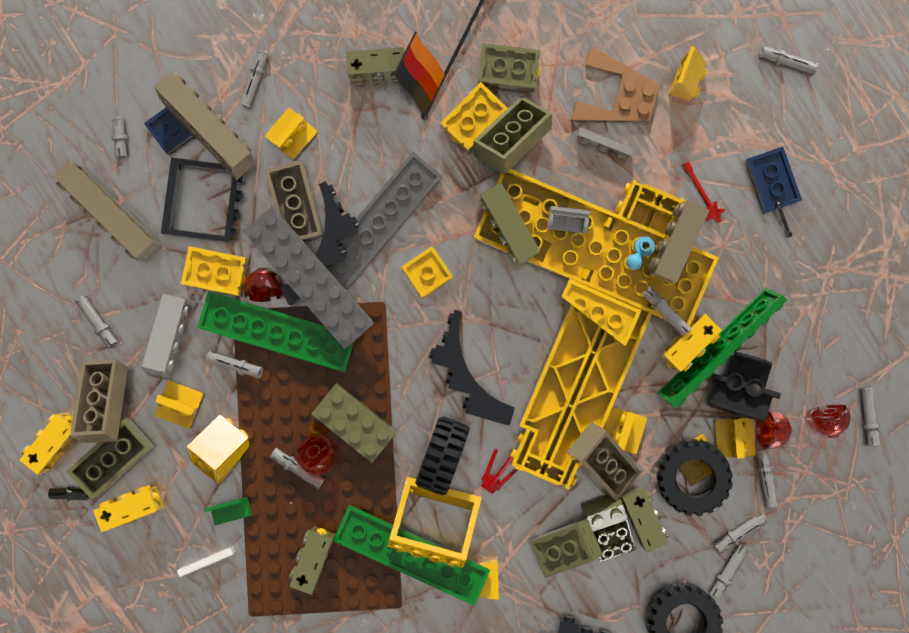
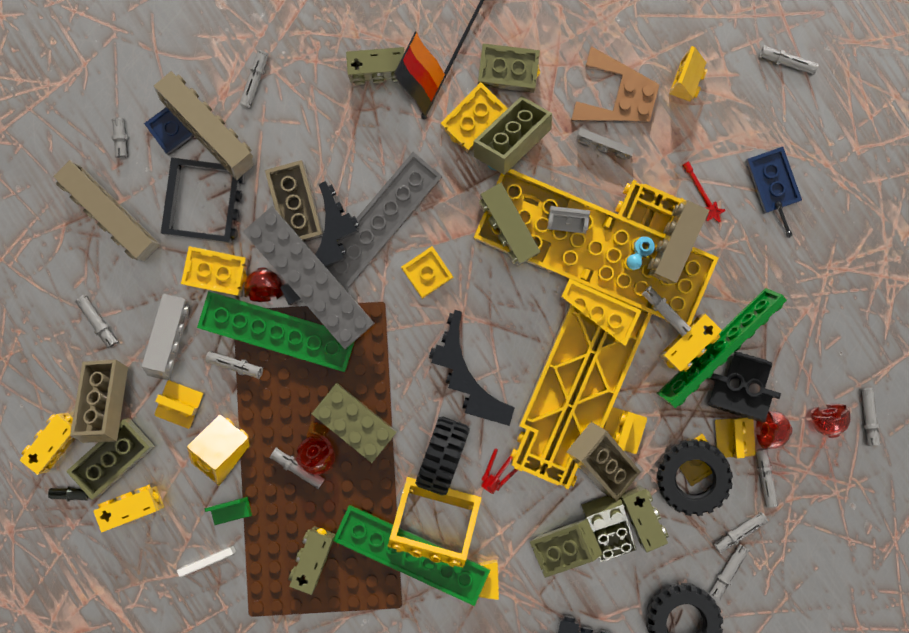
yellow bracket [265,108,317,160] -> none

